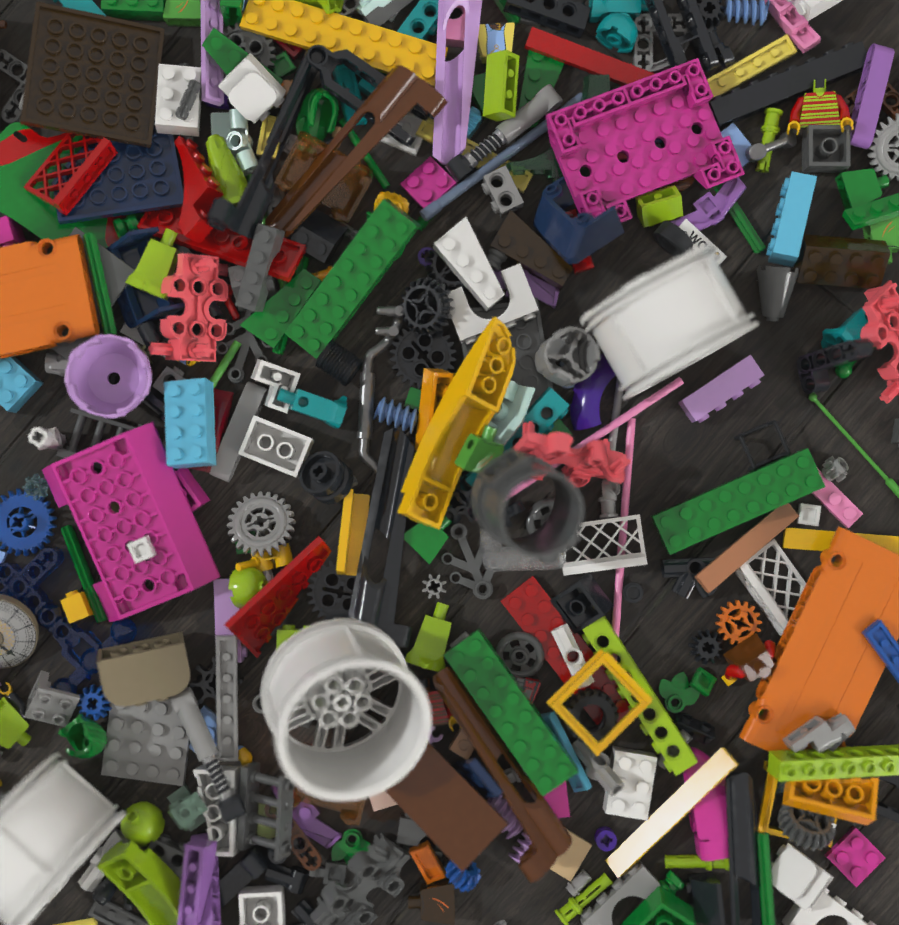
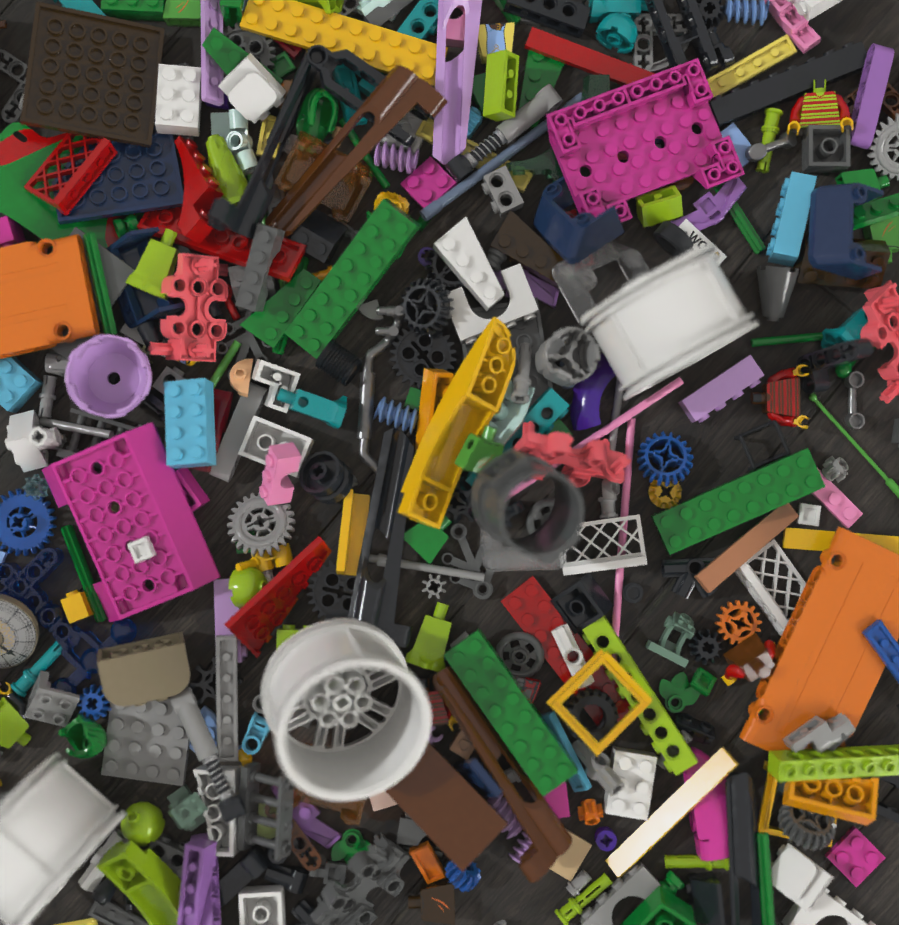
dark grey axle [175,79,201,121] -> none
none -> white brick [5,410,49,472]
none -> teal pin [10,640,67,697]
none -> light grey pin [38,375,57,418]
none -> light grey bar [39,417,114,439]
none -> light nougat plate [230,359,253,397]
none -> medium azure piece [242,712,270,755]
none -> bright pink arch [259,442,301,506]
none -> light grey tile [359,299,384,321]
none -> light grey bar [368,554,485,582]
none -> lavender piece [374,141,419,174]
none -> light grey pin [510,342,533,404]
none -> clear windscreen [552,241,651,323]
none -> orange gear [577,799,603,825]
none -> blue gear [636,431,694,487]
none -> sand green tile [645,611,696,668]
none -> yellow gear [648,480,682,508]
none -> torso [750,364,810,429]
none -> green piece [751,332,823,347]
none -> dark blue windscreen [808,183,884,280]
none -> flat silver bar [844,371,865,429]

